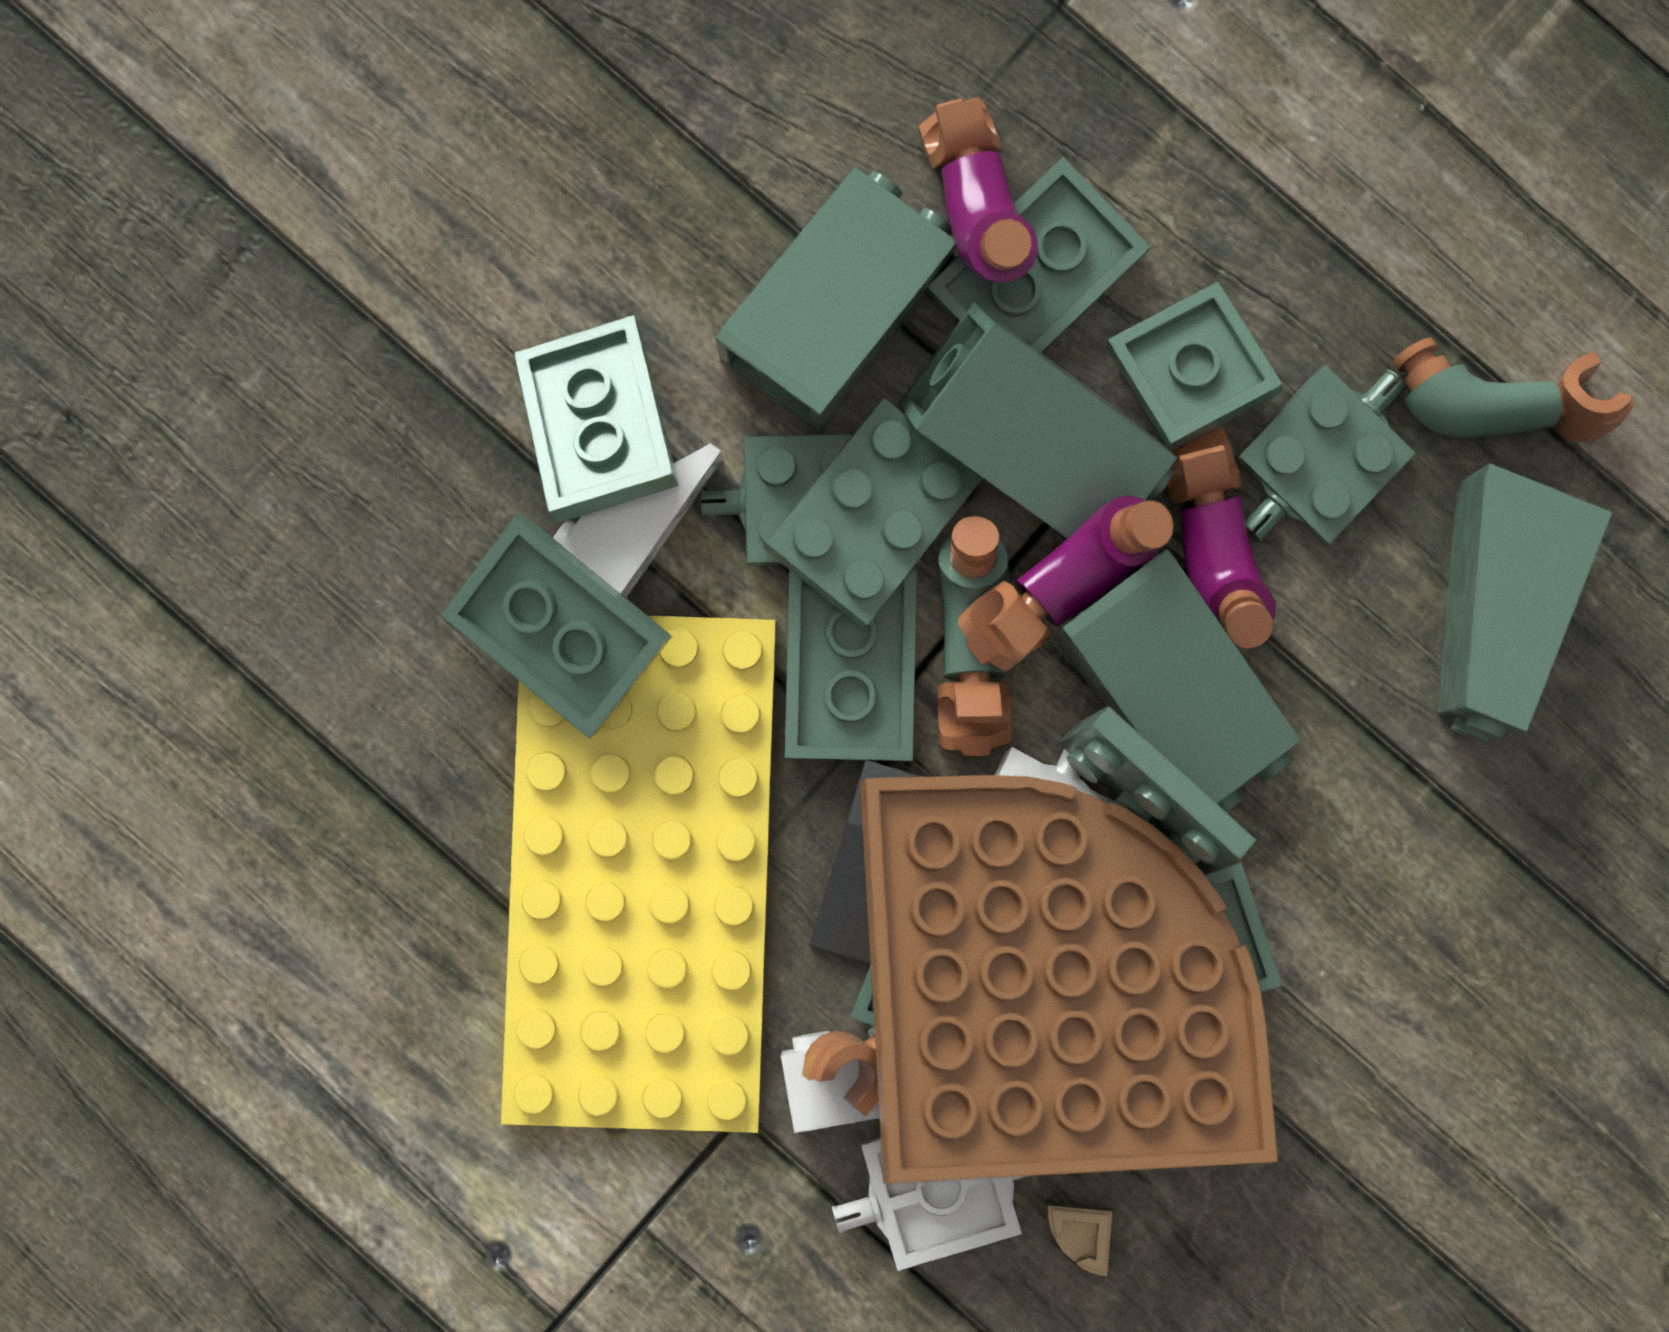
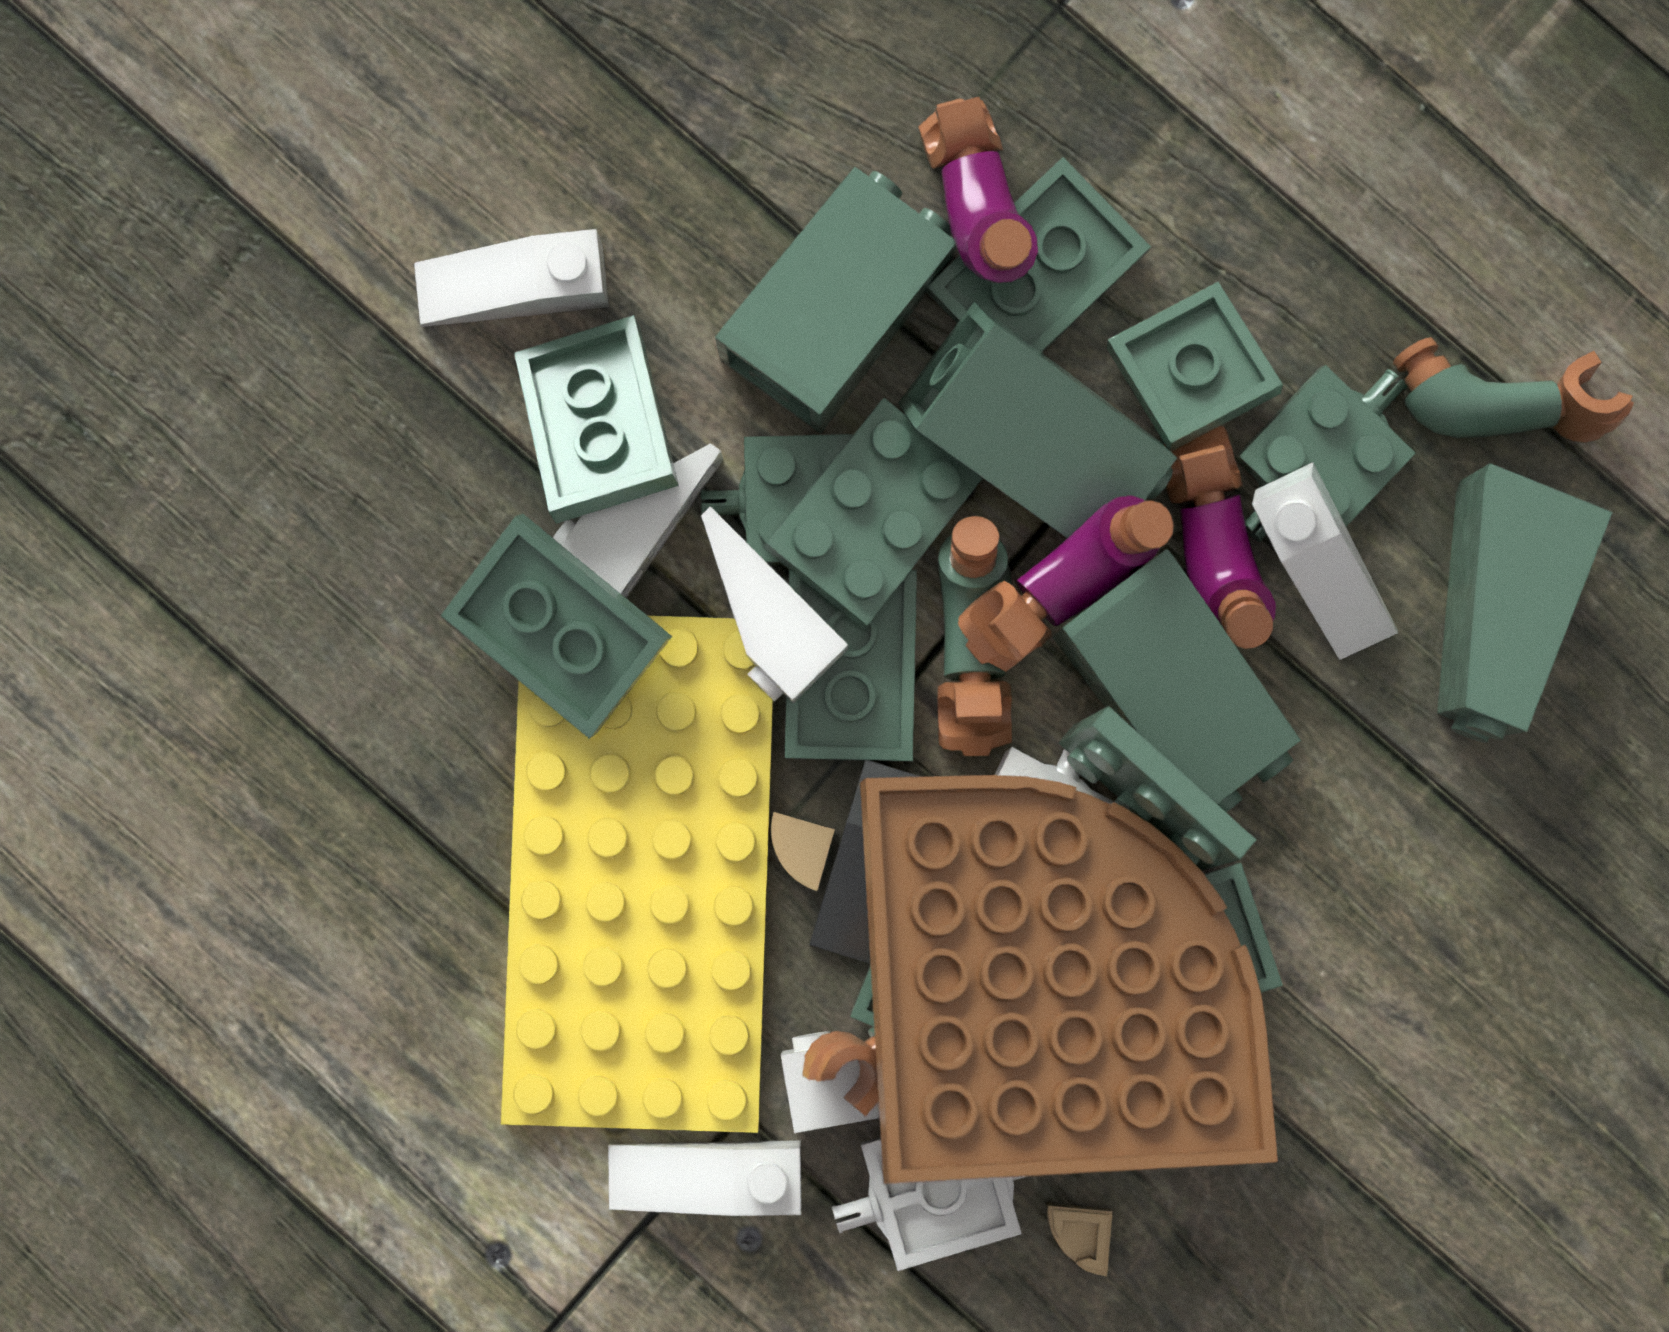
none -> white slope [414,229,609,327]
none -> white slope [608,1140,802,1216]
none -> white slope [701,506,848,704]
none -> tan tile [771,812,835,891]
none -> white slope [1252,462,1398,660]

